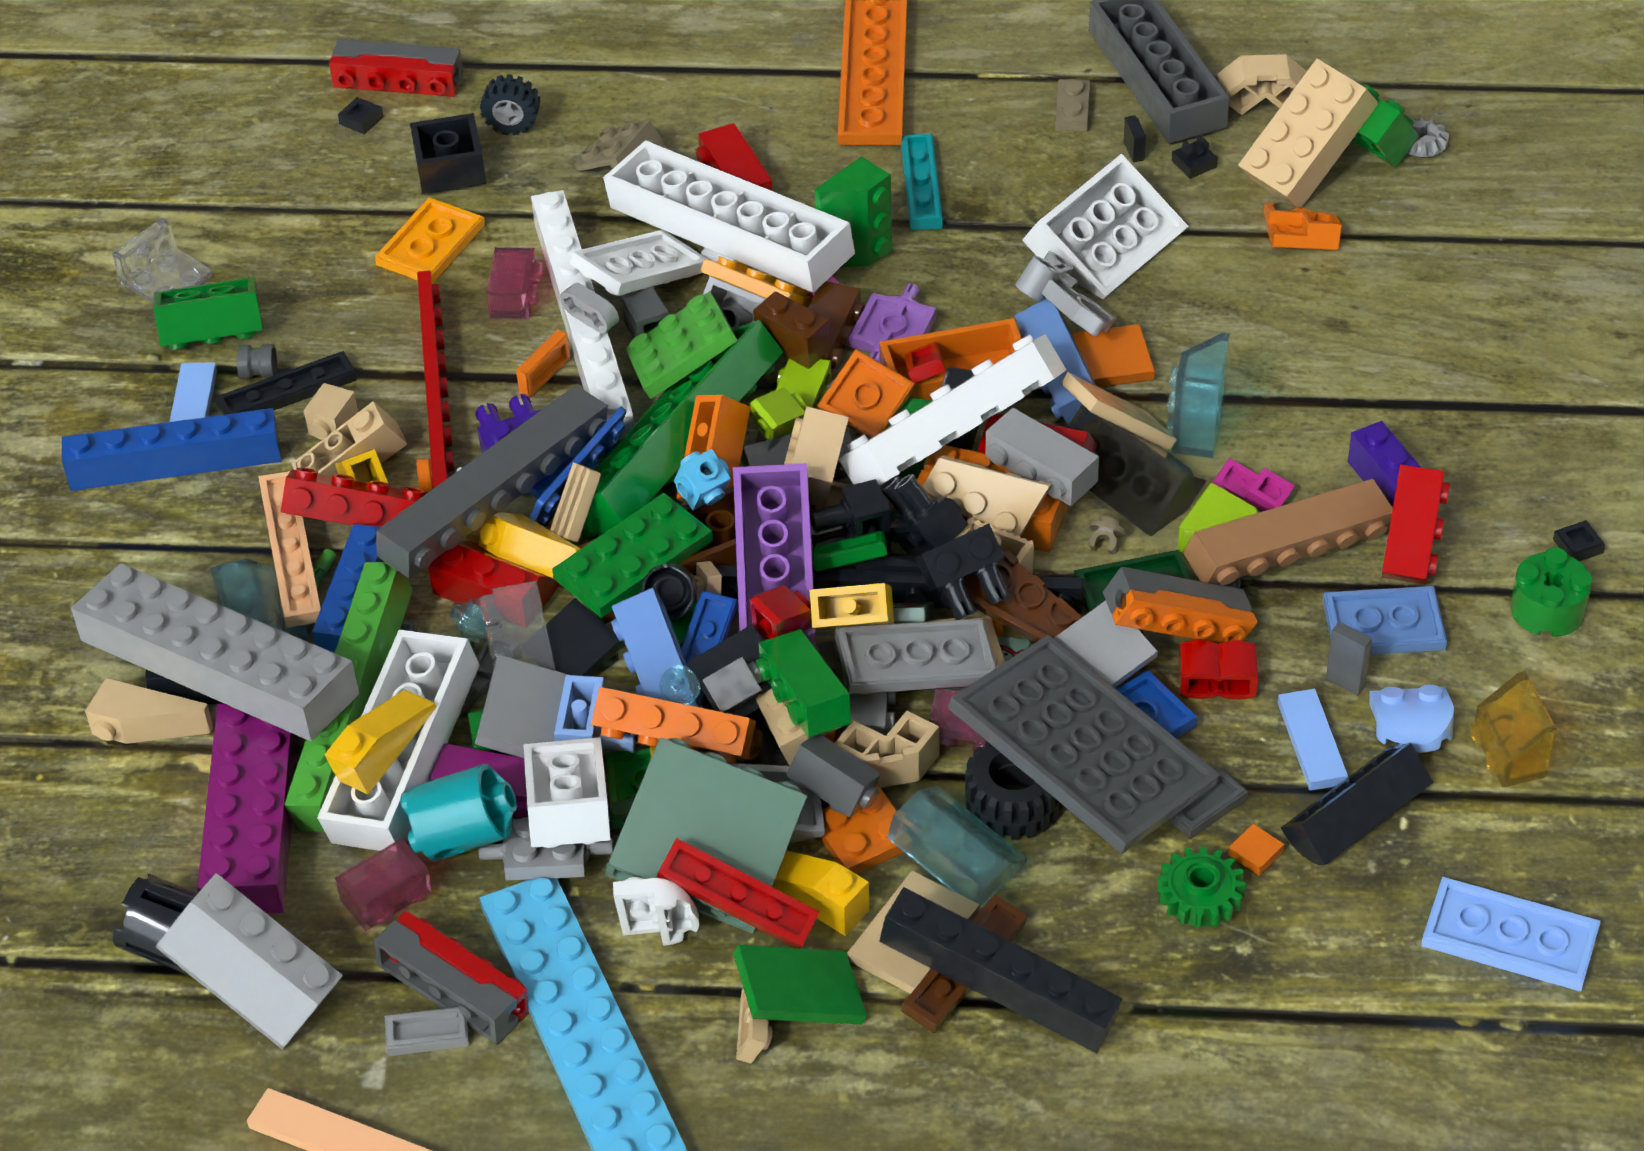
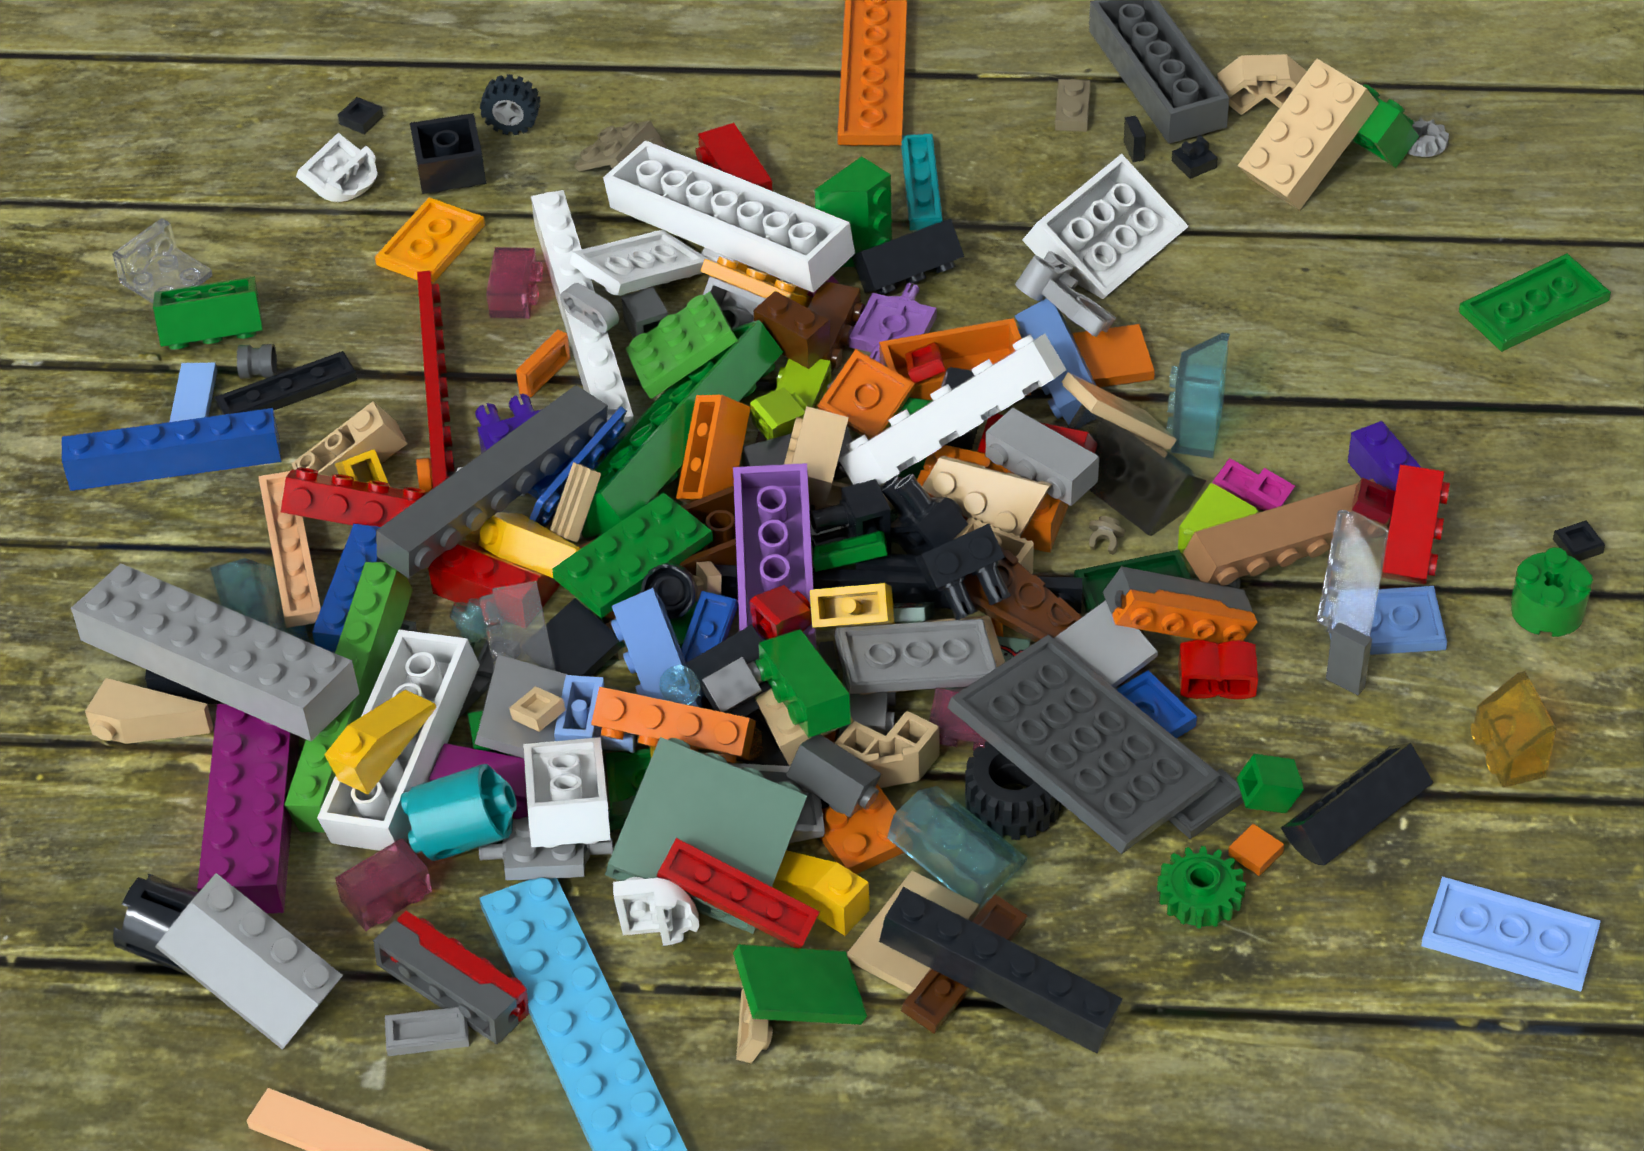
tan brick [304,383,358,440] -> none
bright green pin [313,549,336,587] -> none
red piece [329,39,463,97] -> none
medium azure brick [674,449,731,511] -> none
orange slope [1264,202,1342,250] -> none
light blue tile [1277,689,1348,791] -> none
light blue slope [1369,685,1454,753] -> none
none -> white slope [296,133,378,202]
none -> tan plate [509,686,566,732]
none -> black brick [852,219,964,295]
none -> green brick [1236,754,1304,813]
none -> clear windscreen [1317,510,1389,637]
none -> dark red plate [1351,477,1395,525]
none -> green tile [1459,253,1611,352]

